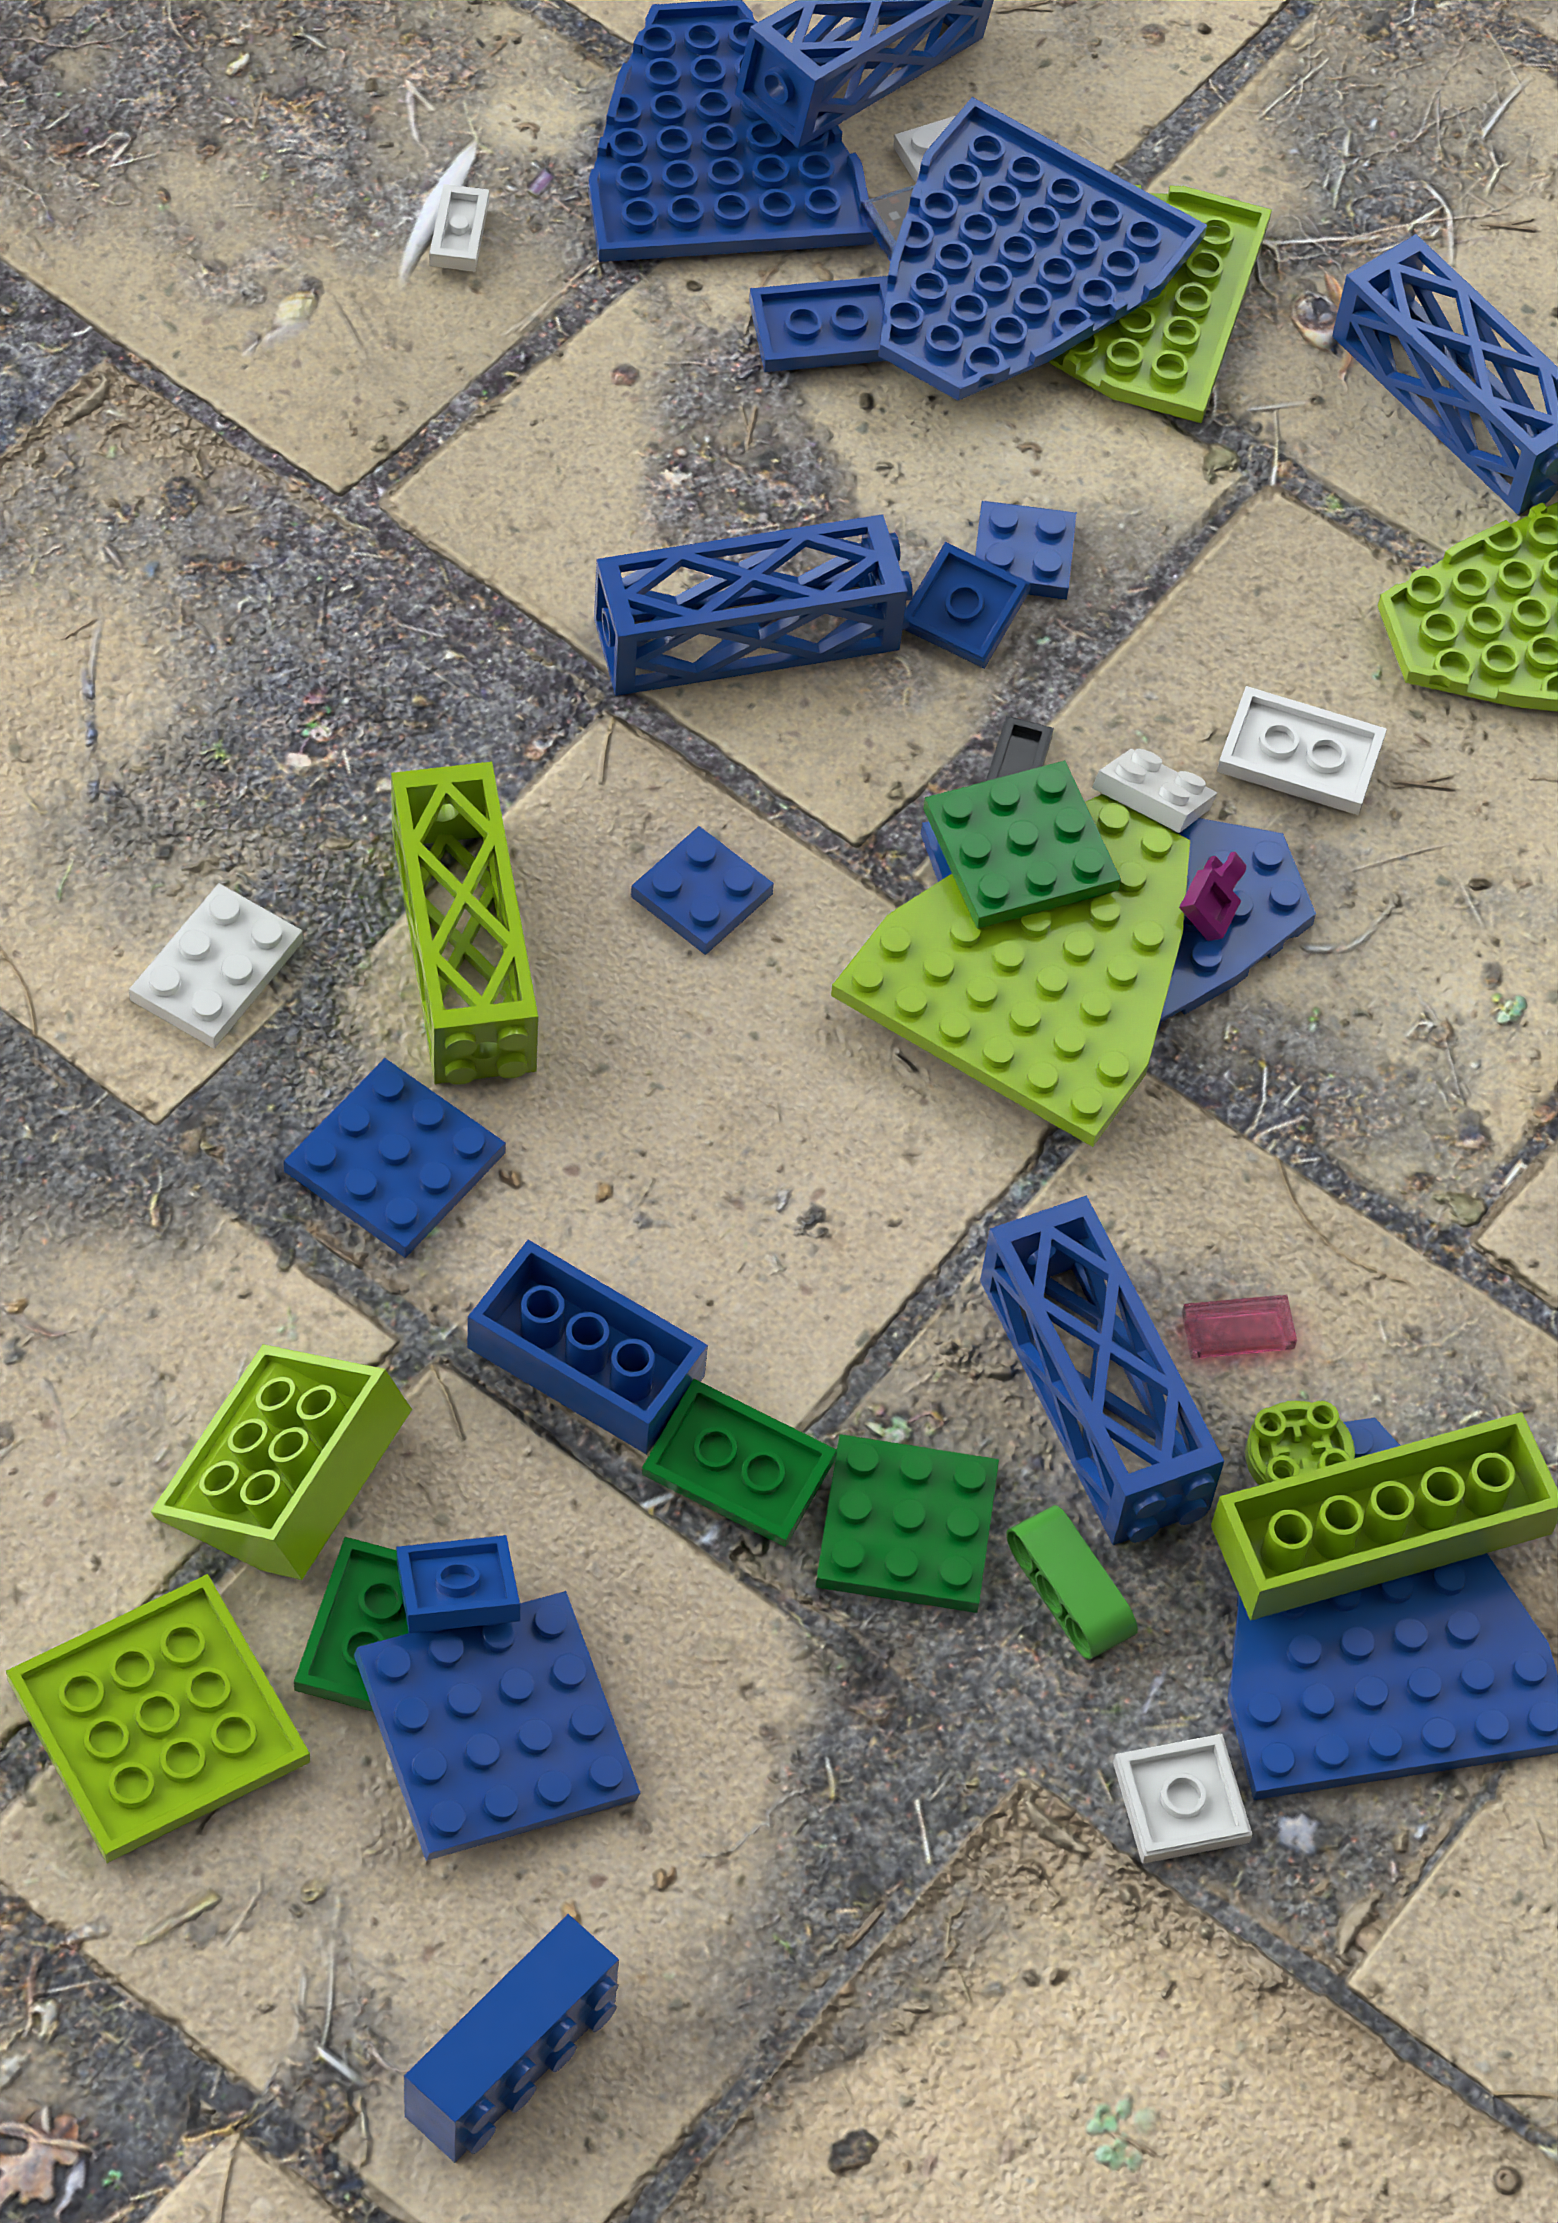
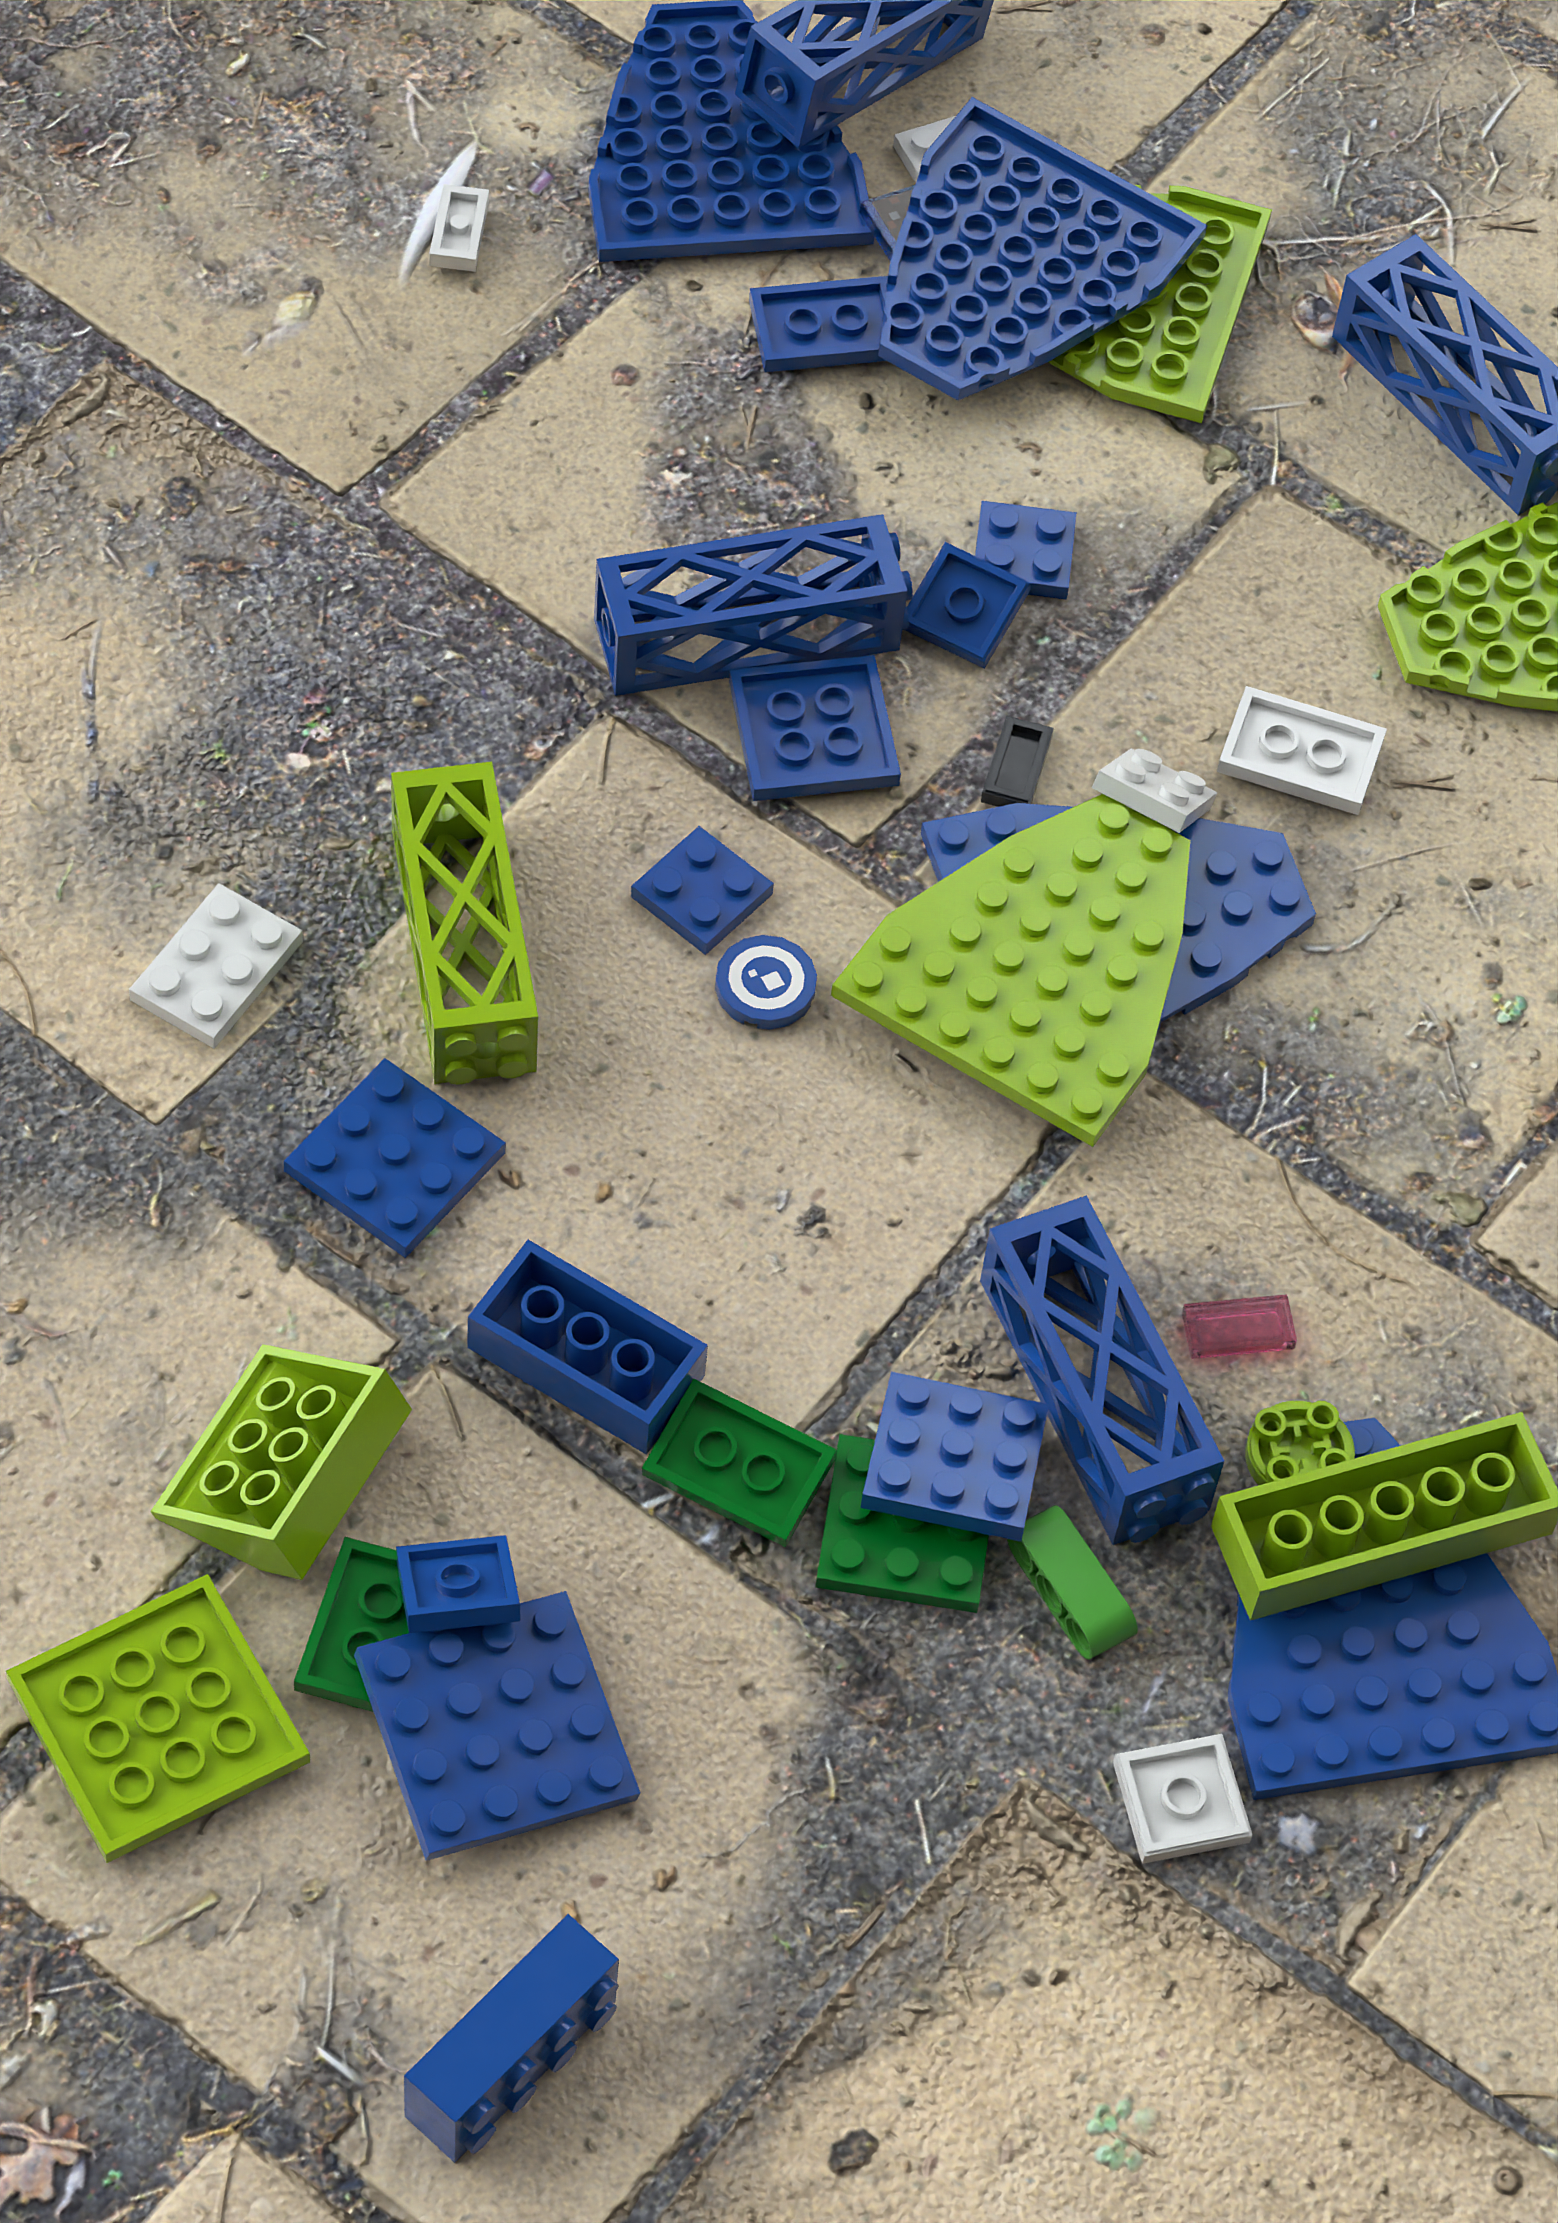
green plate [923,760,1121,929] -> none
magenta plate [1179,851,1247,941] -> none
none -> blue tile [715,935,817,1030]
none -> blue plate [729,655,901,801]
none -> plate [860,1371,1049,1541]

